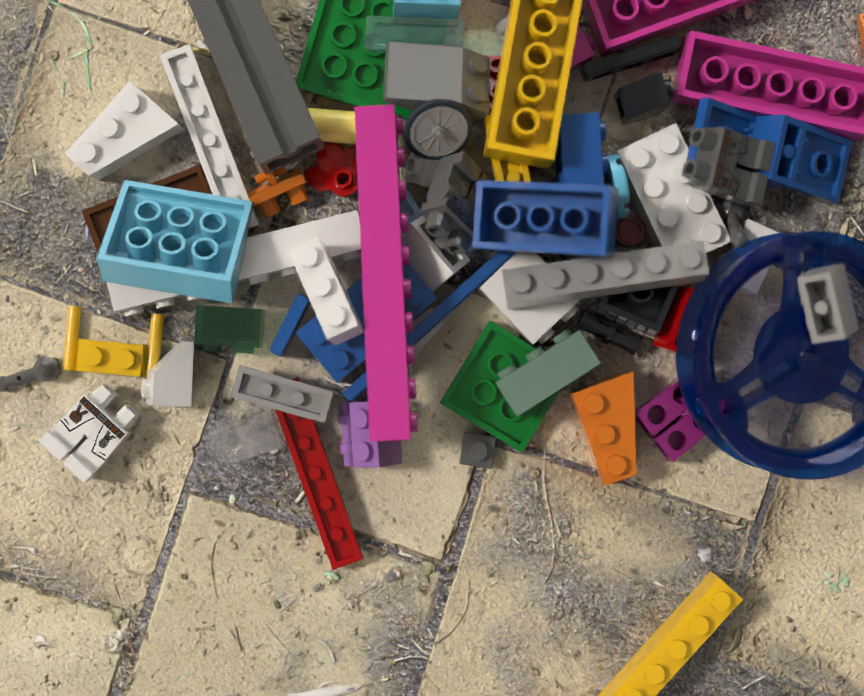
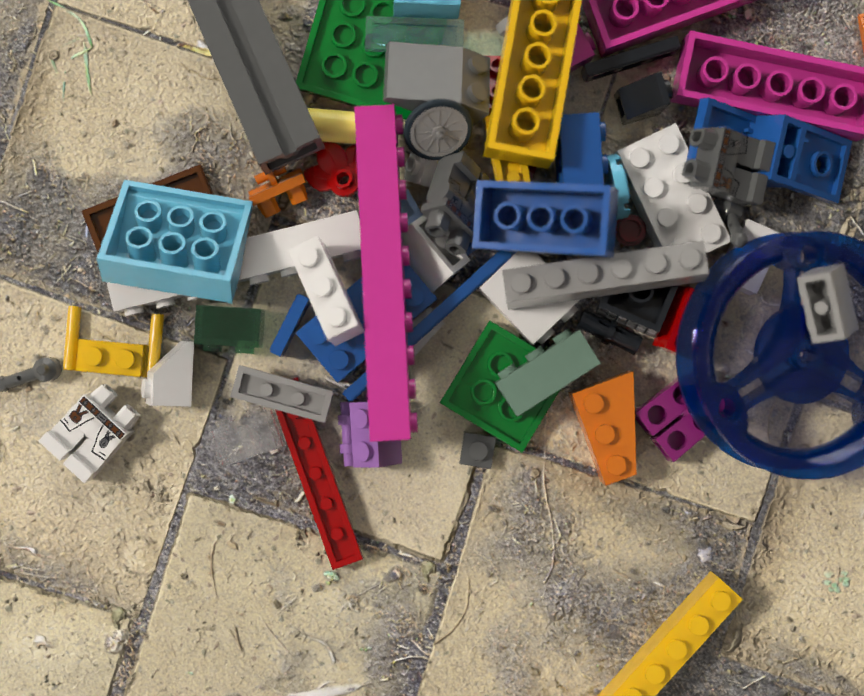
white wedge [65,81,186,181] -> none
white plate [160,44,260,230] -> none

